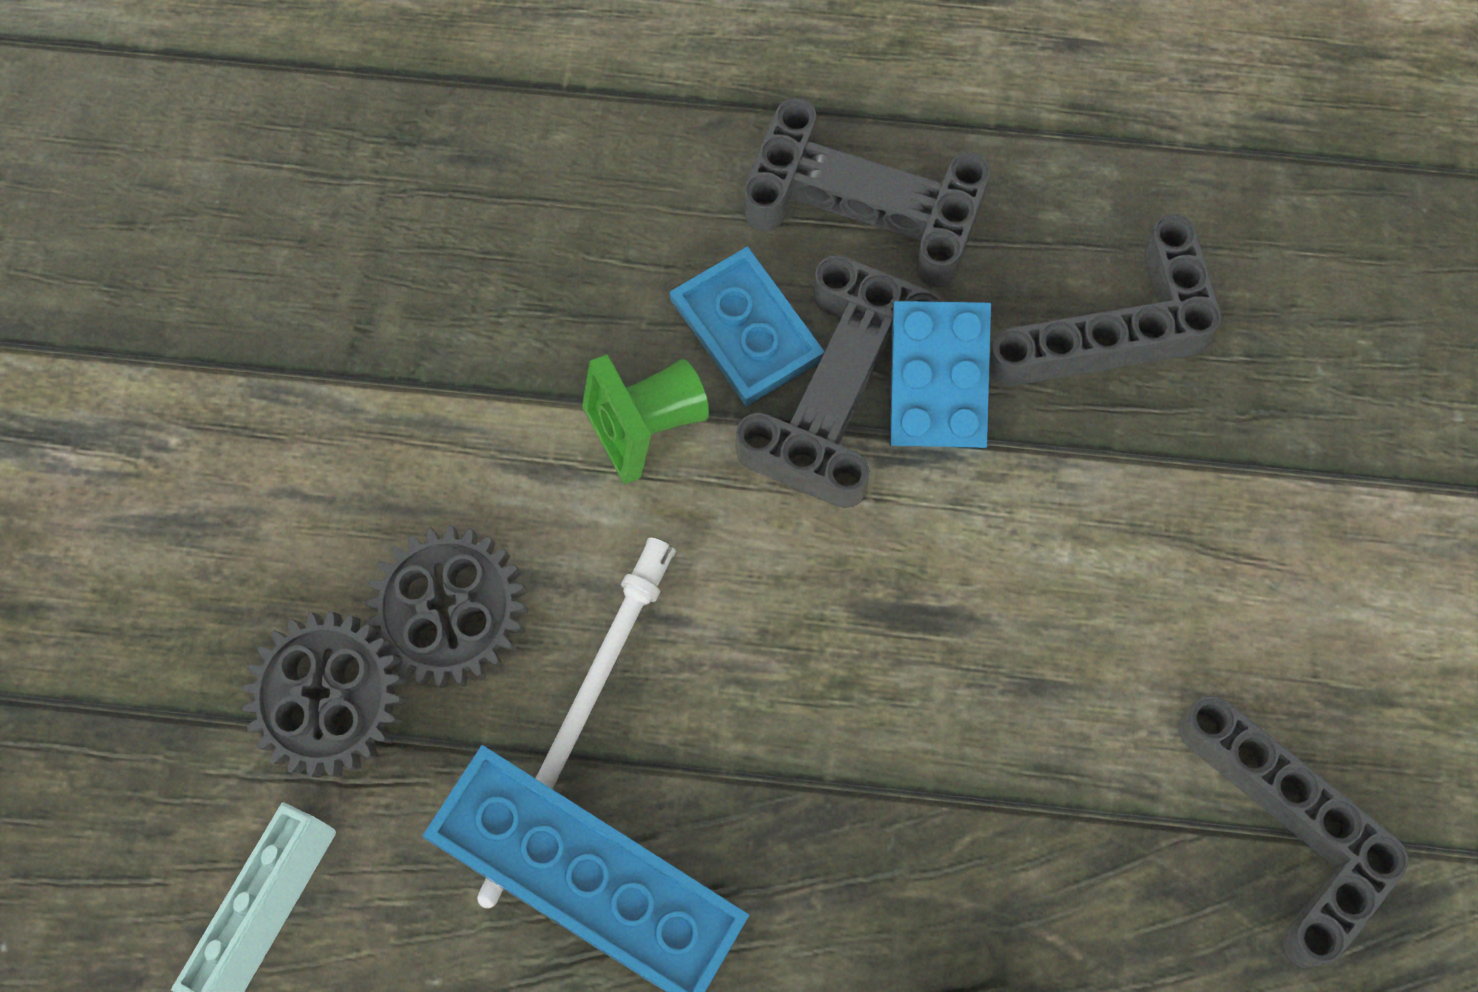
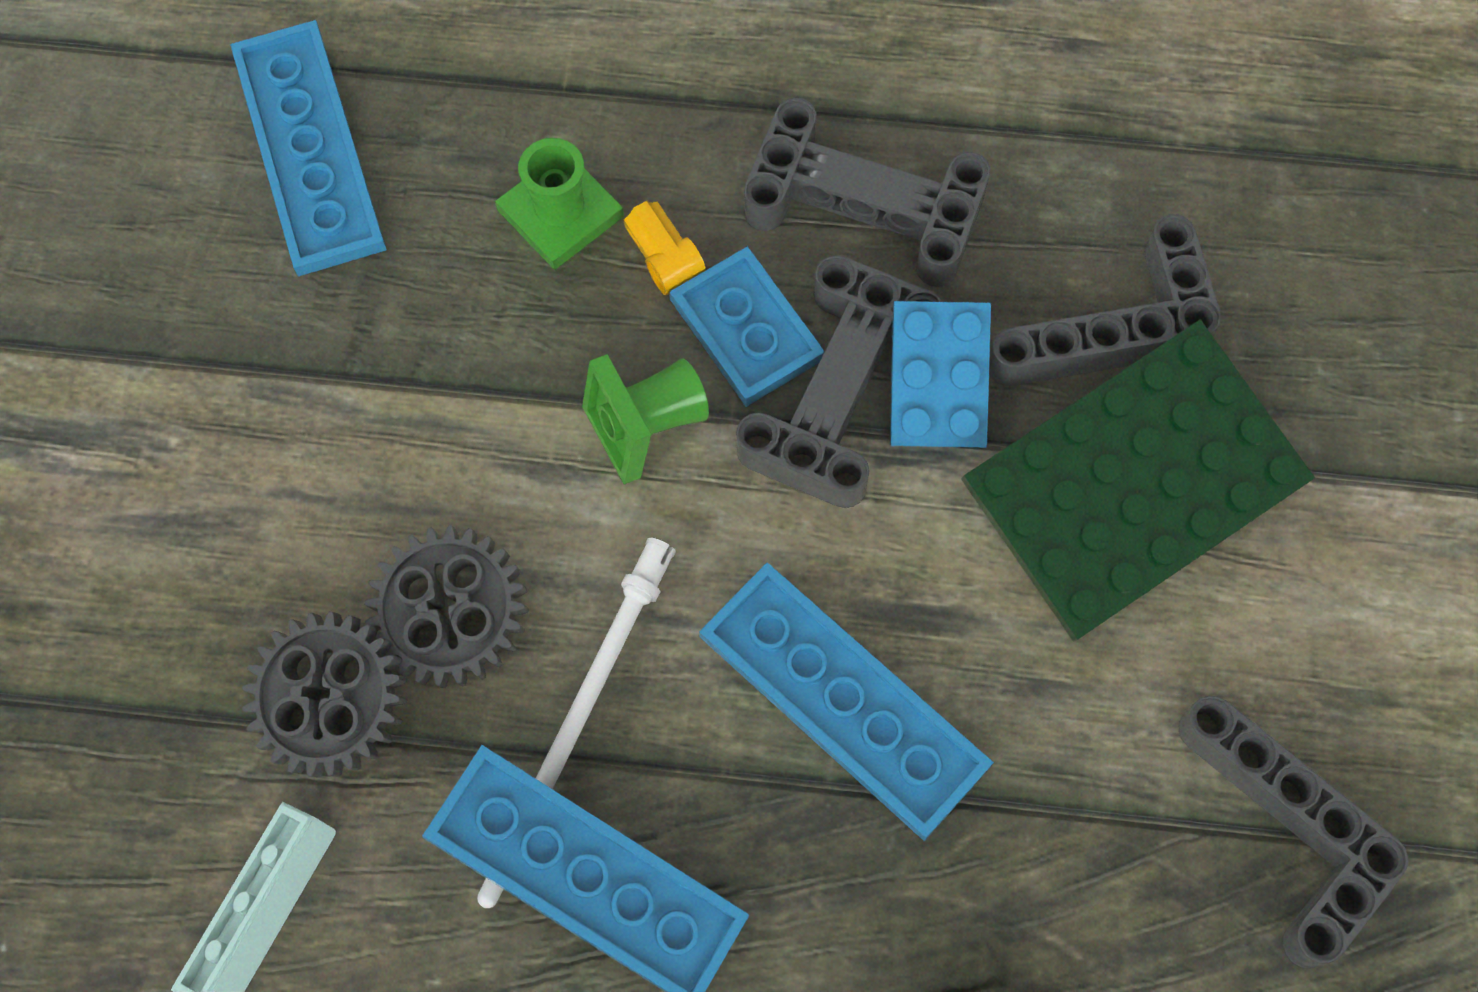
none -> dark azure plate [230,20,387,277]
none -> bright green plant [495,138,624,270]
none -> yellow piece [624,201,706,295]
none -> dark azure plate [699,562,994,841]
none -> dark green plate [961,319,1315,642]

